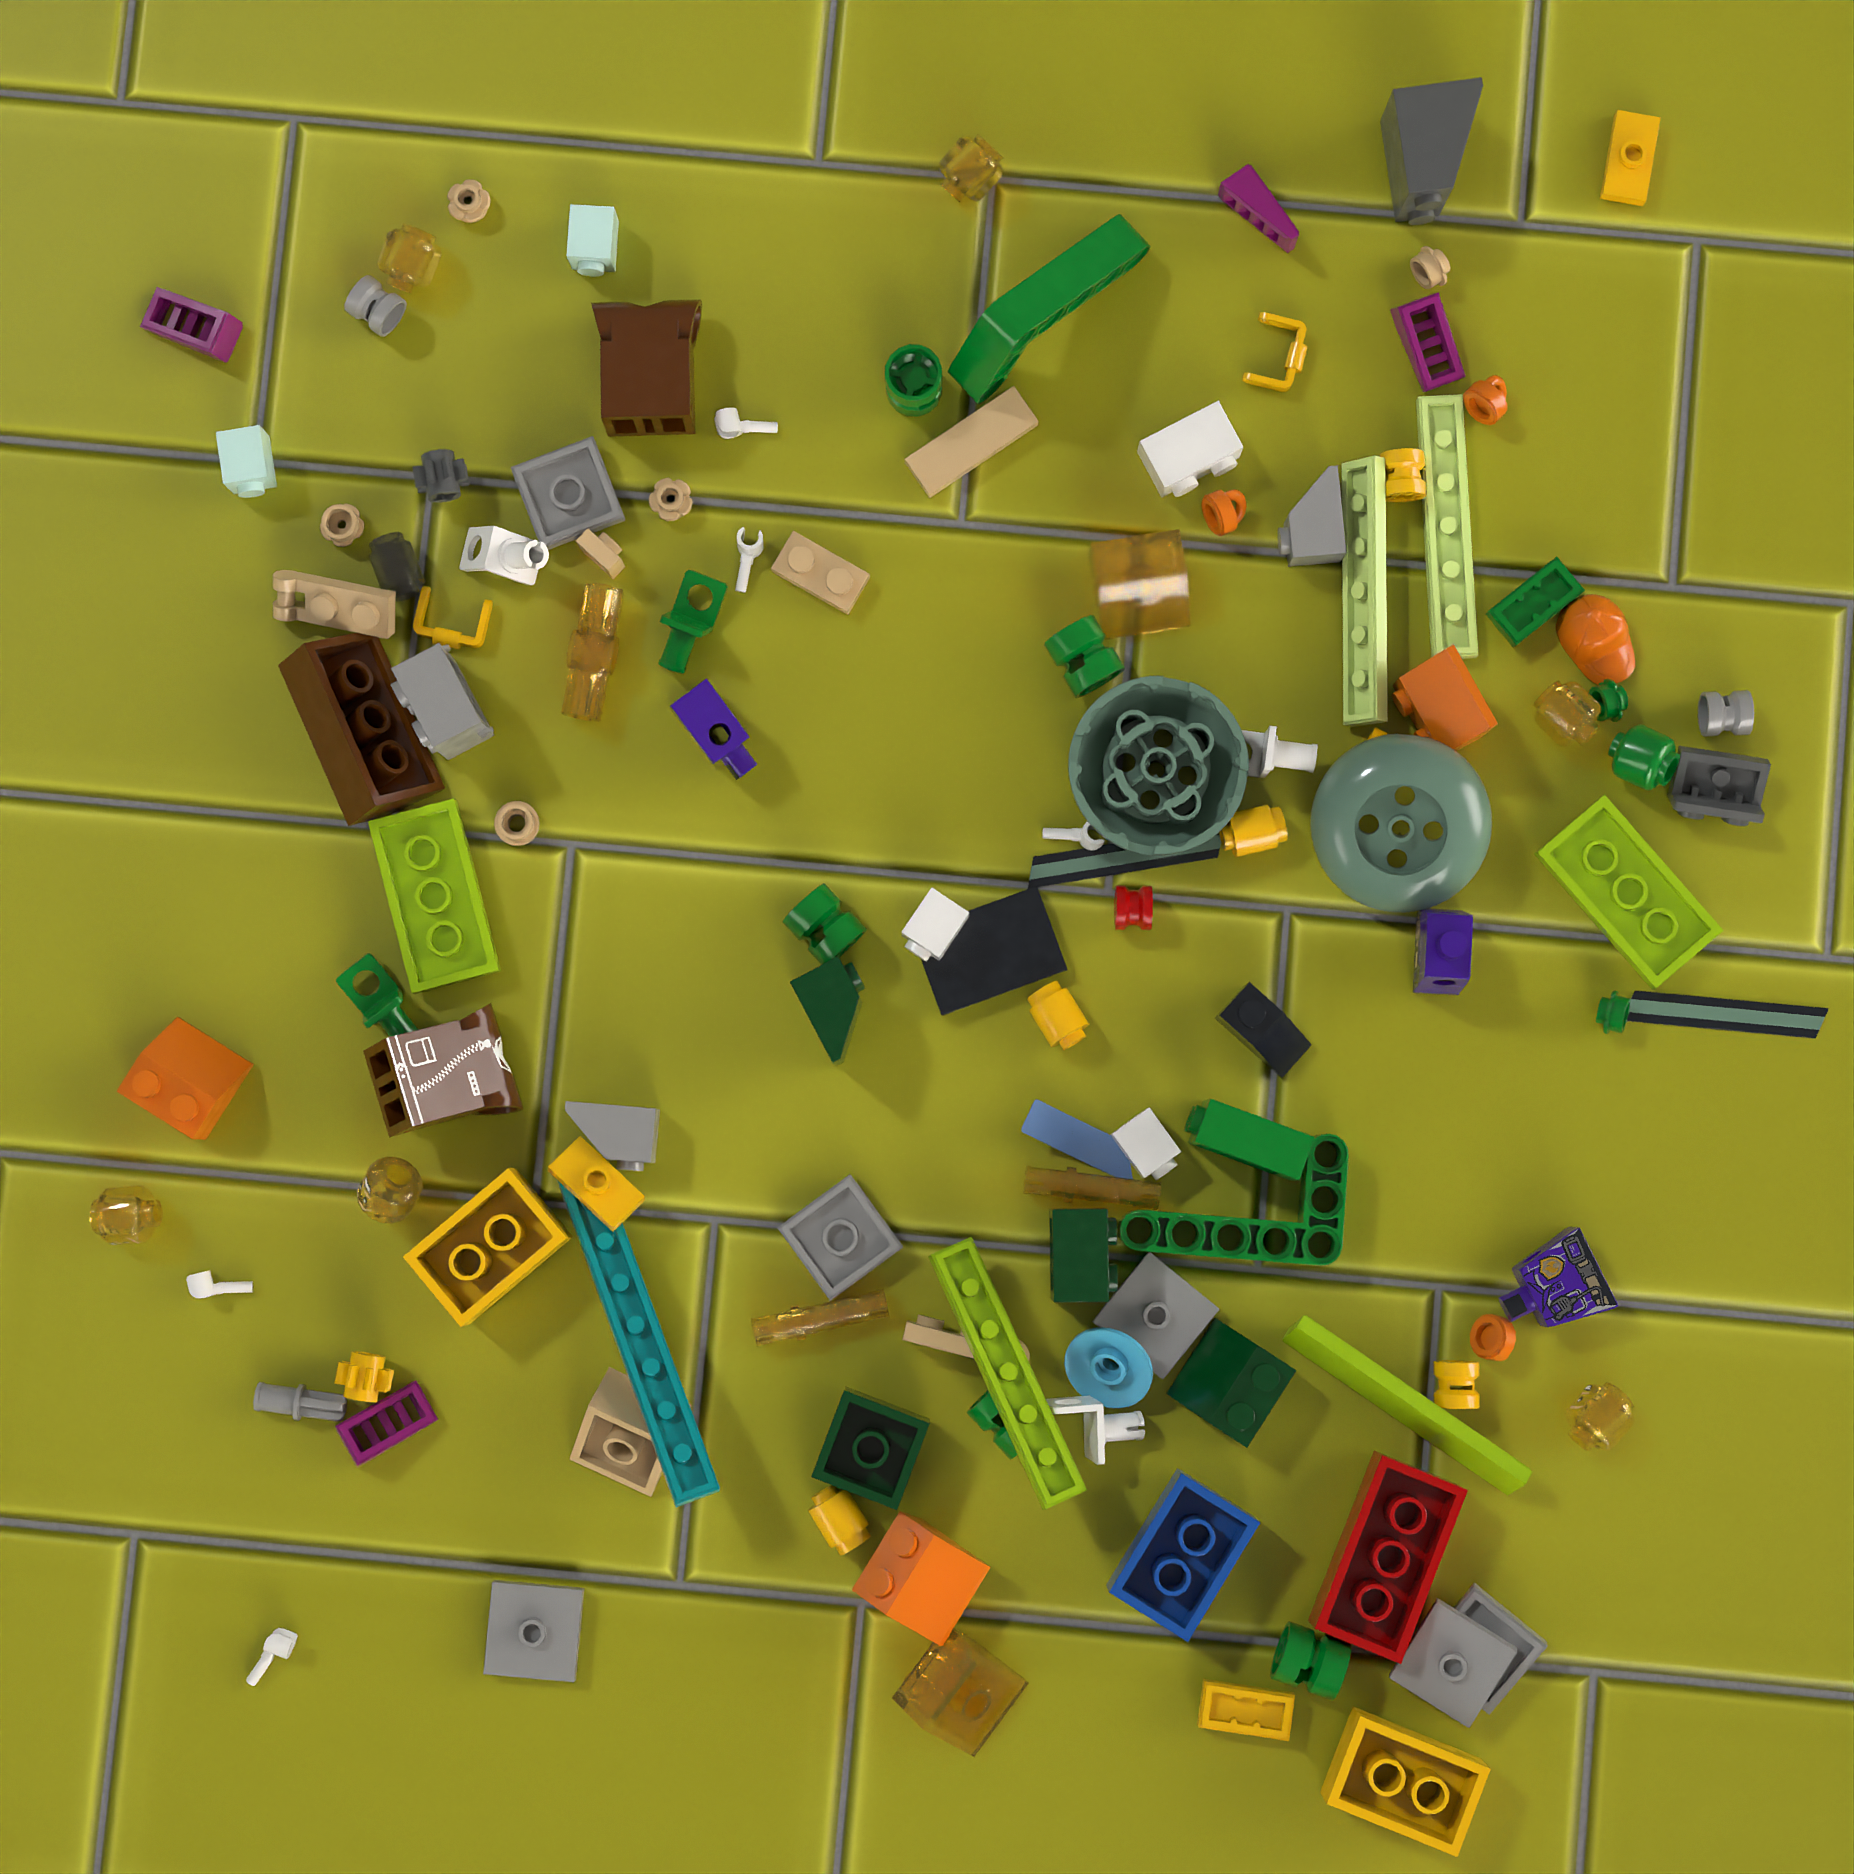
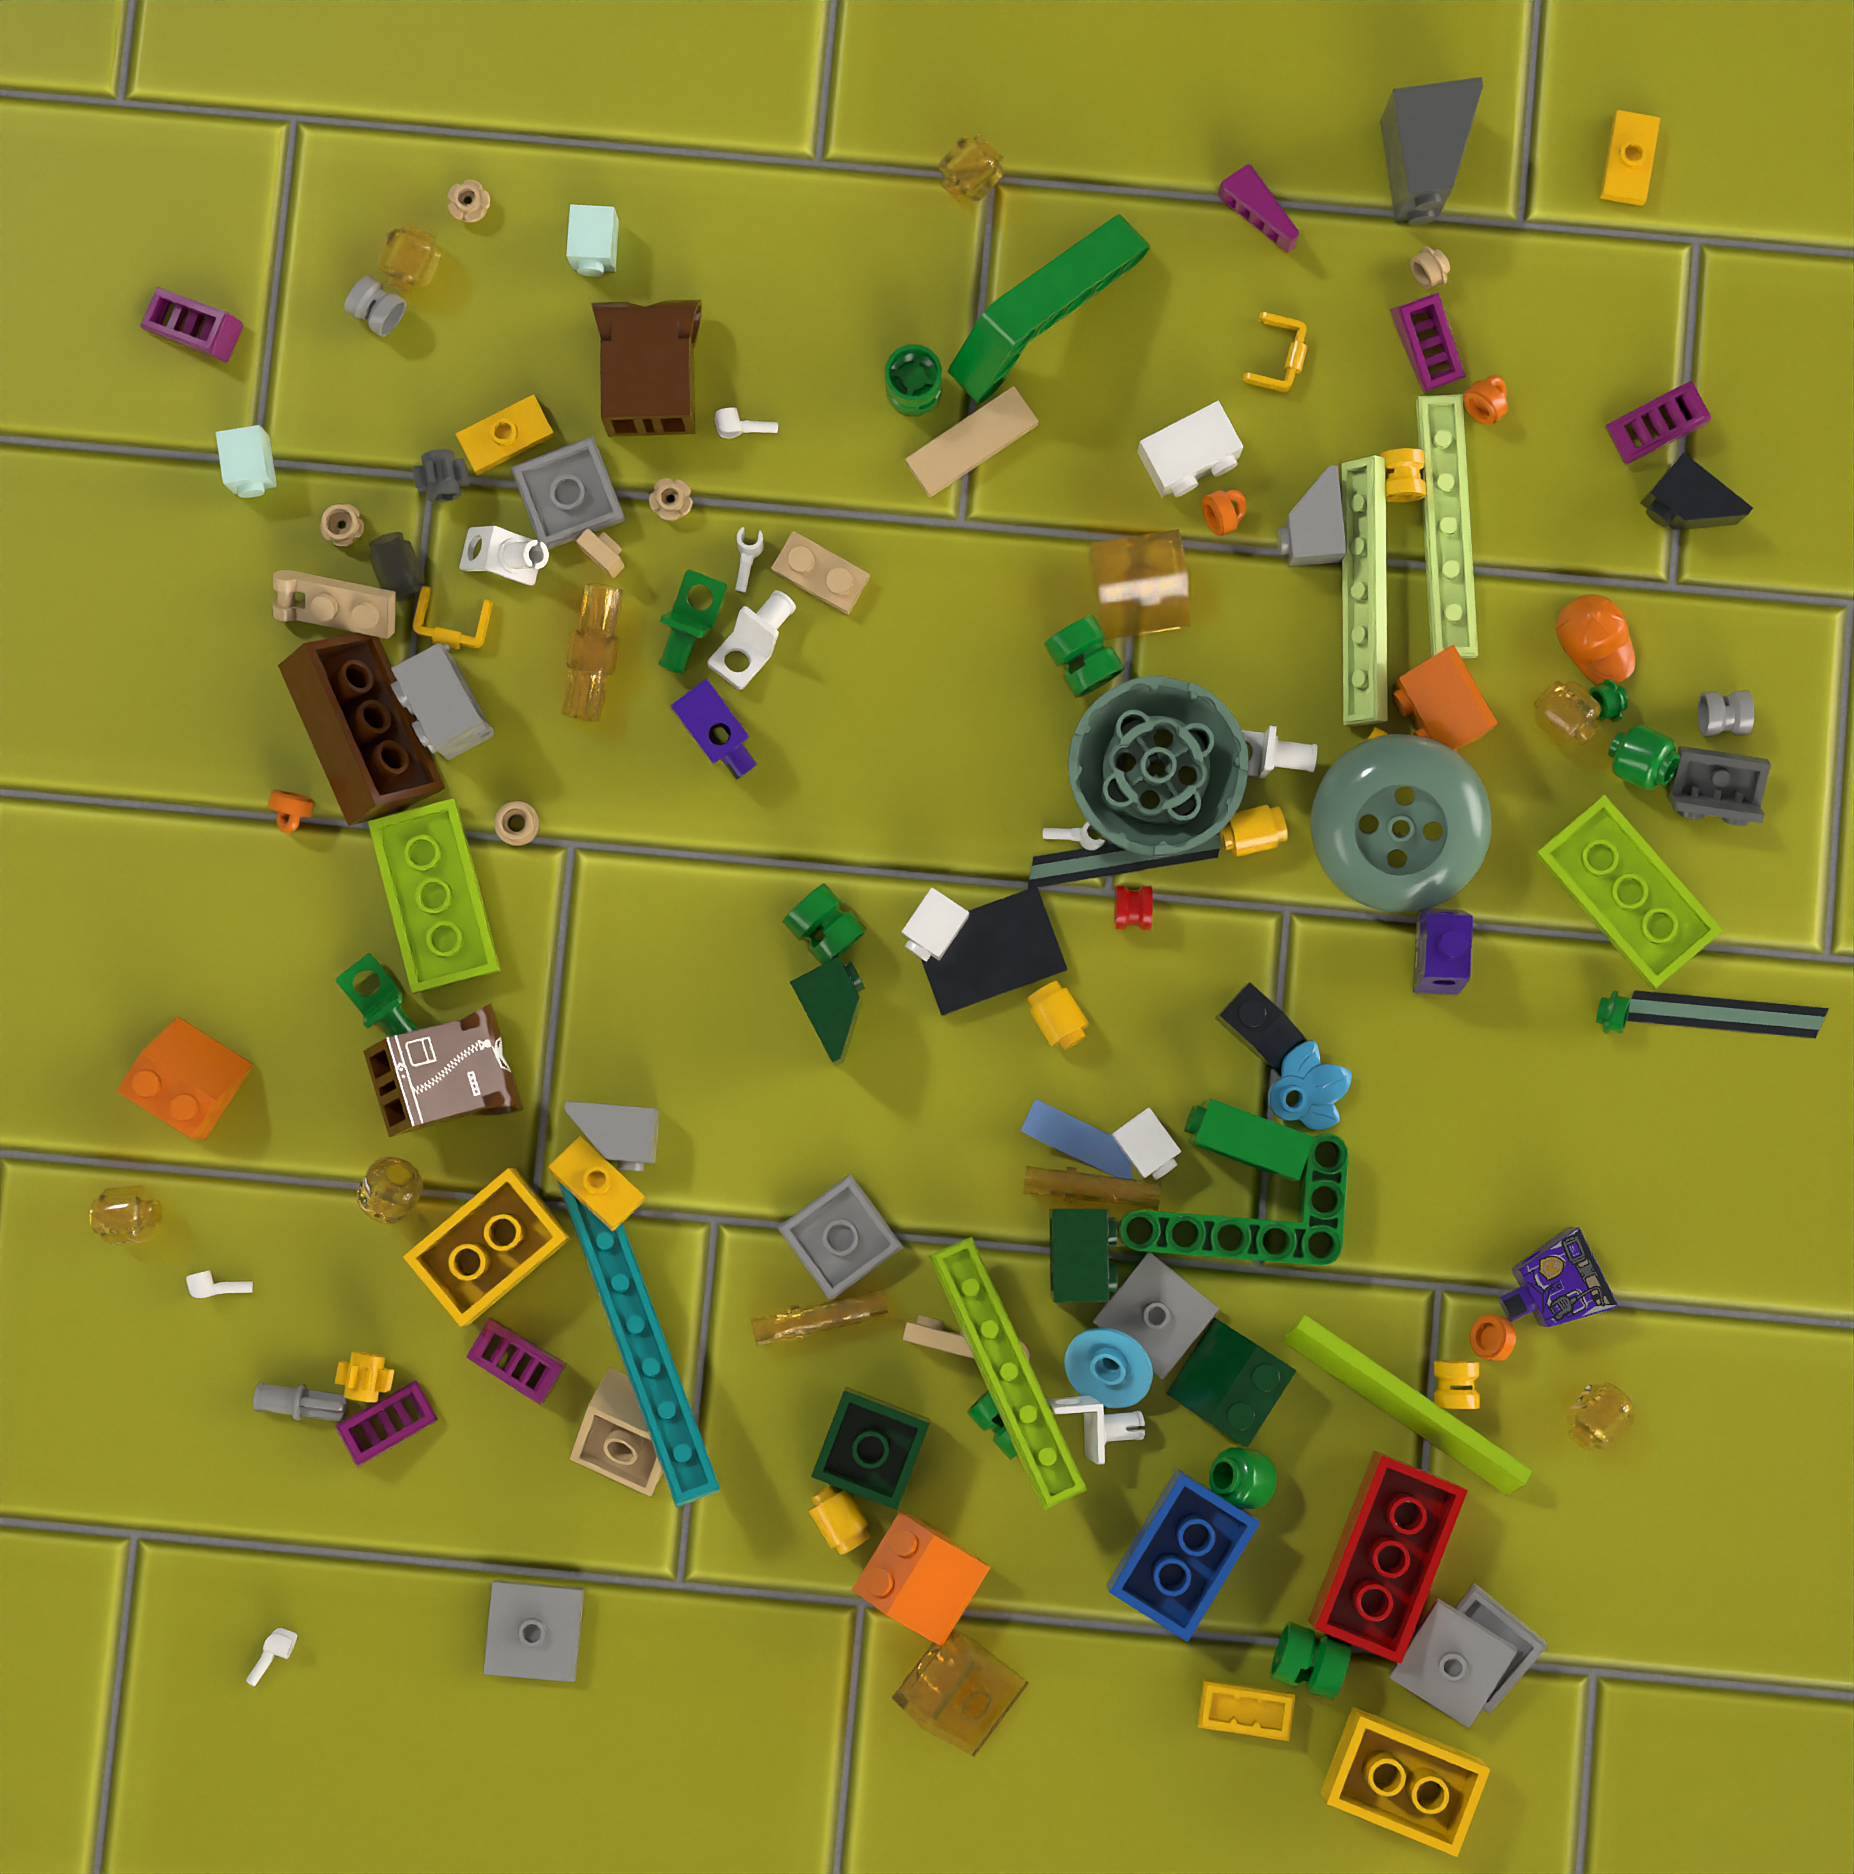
green plate [1486,556,1585,648] -> none
none -> orange tile [267,790,315,834]
none -> yellow plate [455,394,555,476]
none -> magenta slope [466,1318,567,1405]
none -> white bracket [707,590,796,690]
none -> green head [1209,1447,1277,1509]
none -> dark azure plate [1268,1040,1352,1130]
none -> magenta slope [1605,381,1711,465]
none -> black slope [1640,452,1753,530]

